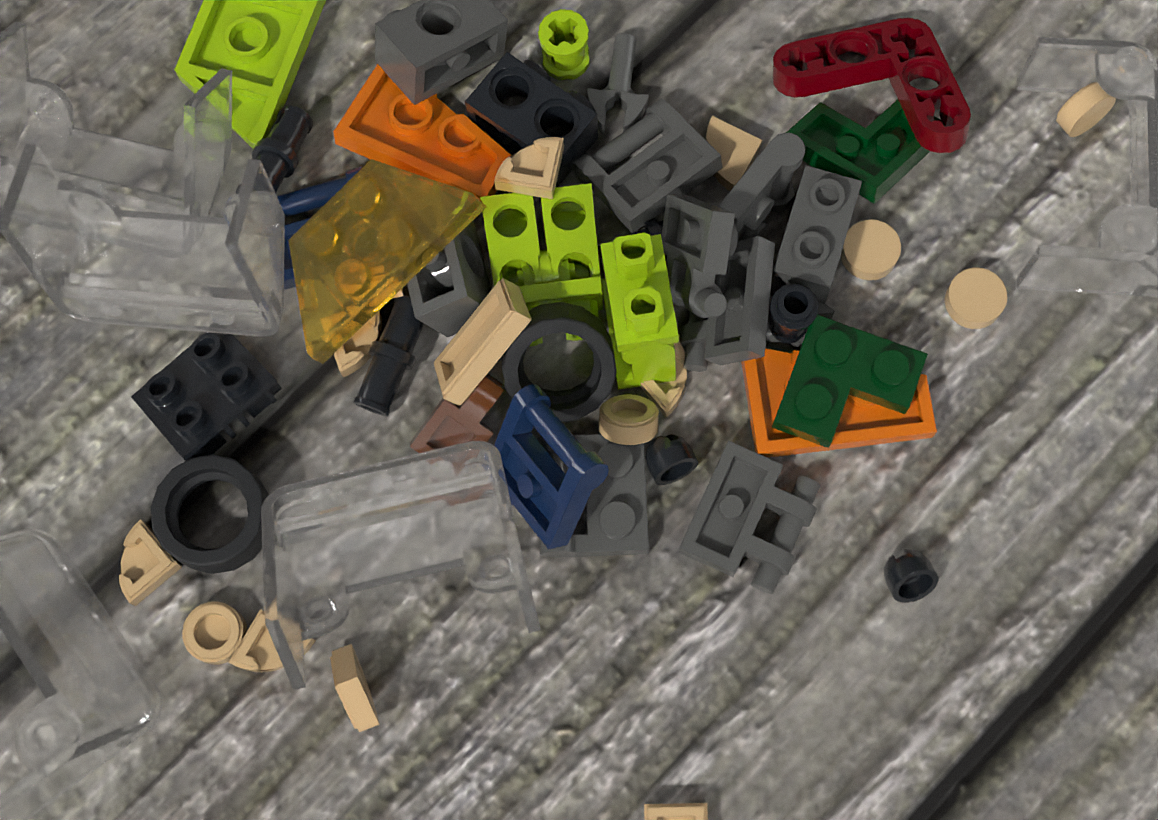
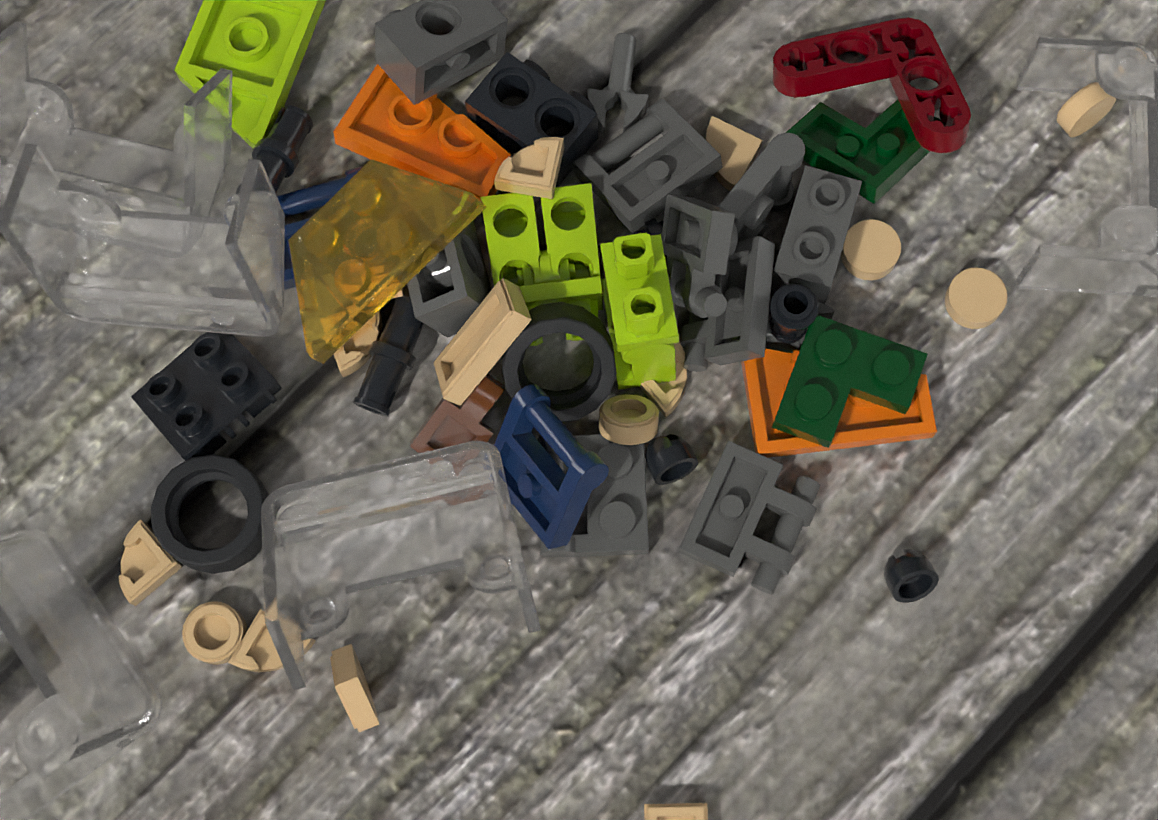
lime bush [538,9,590,80] -> none

